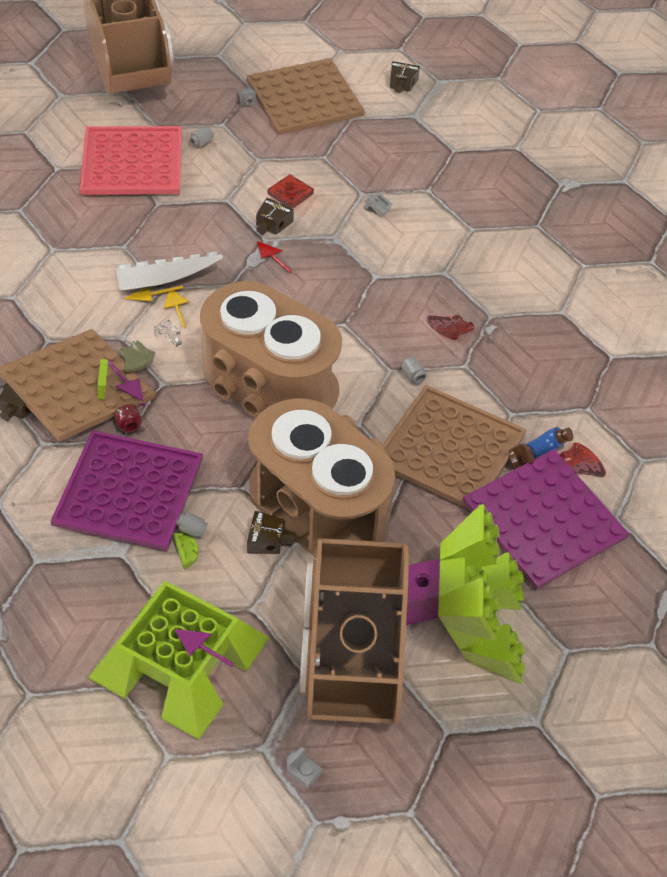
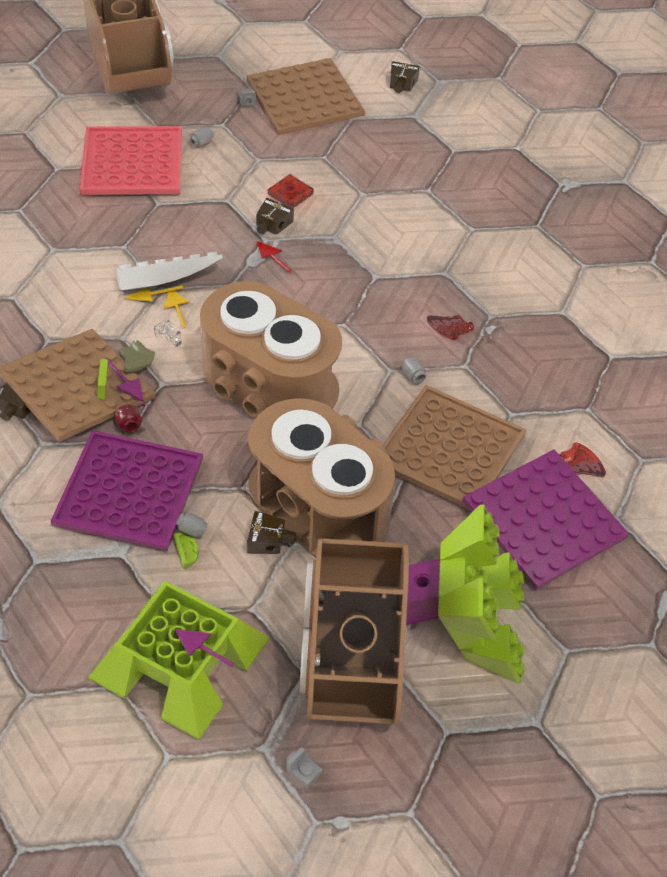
light grey bracket [364,191,393,217] -> none
piece [509,427,573,469] -> none

